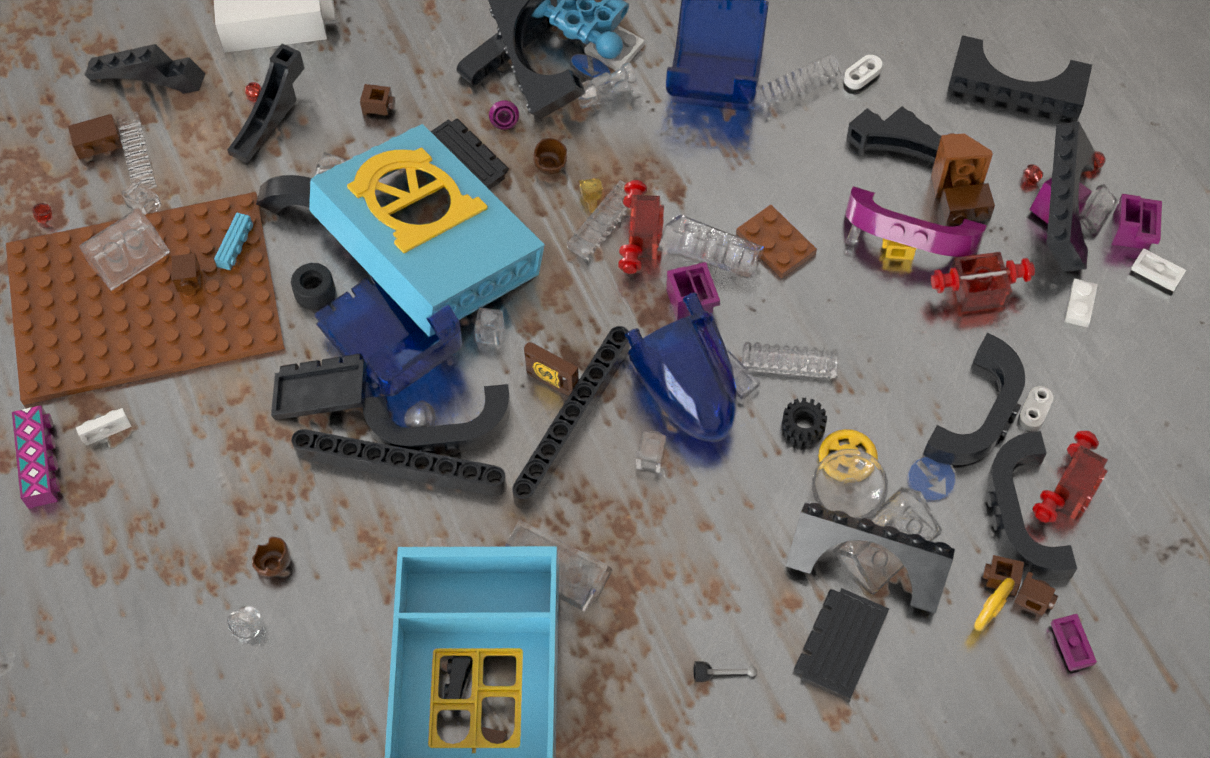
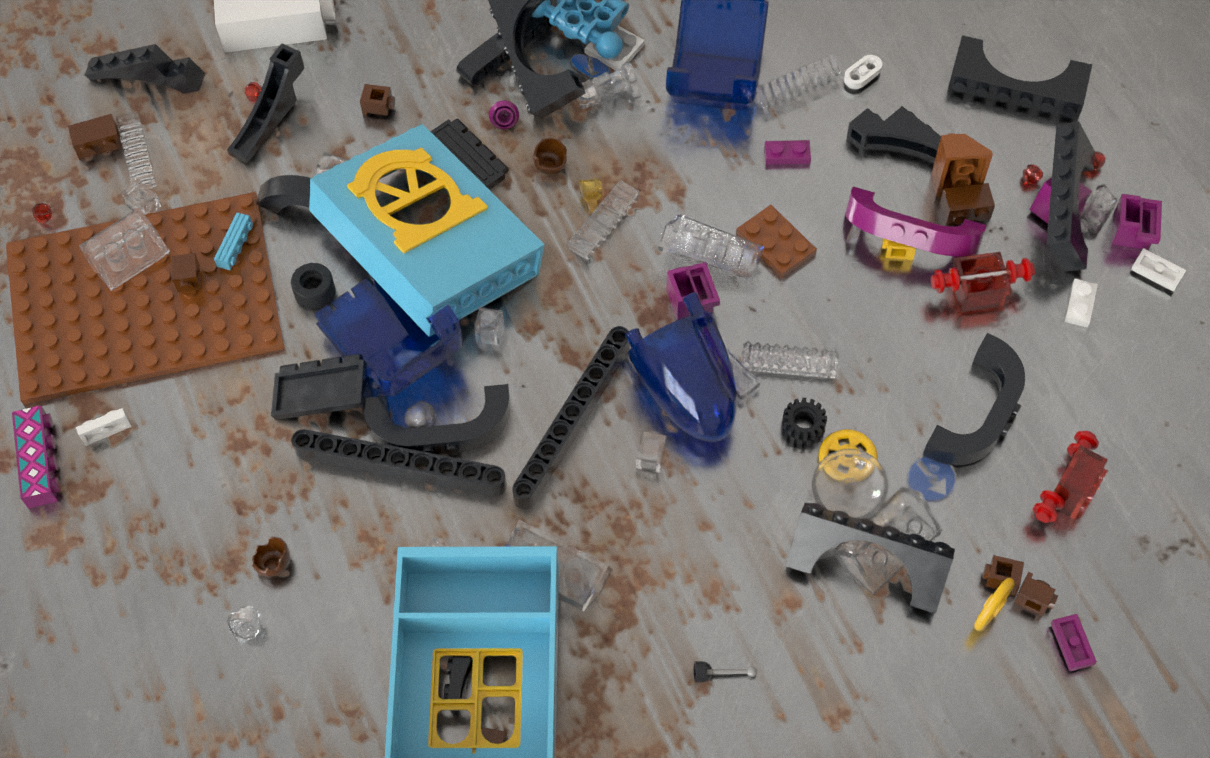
reddish brown container [524,342,579,397] -> none
clear red brick [618,180,664,274] -> none
black hinge [793,588,889,702] -> none
black arch [987,431,1077,580] -> none
white plate [1018,386,1054,431] -> none
none -> magenta plate [764,140,811,165]

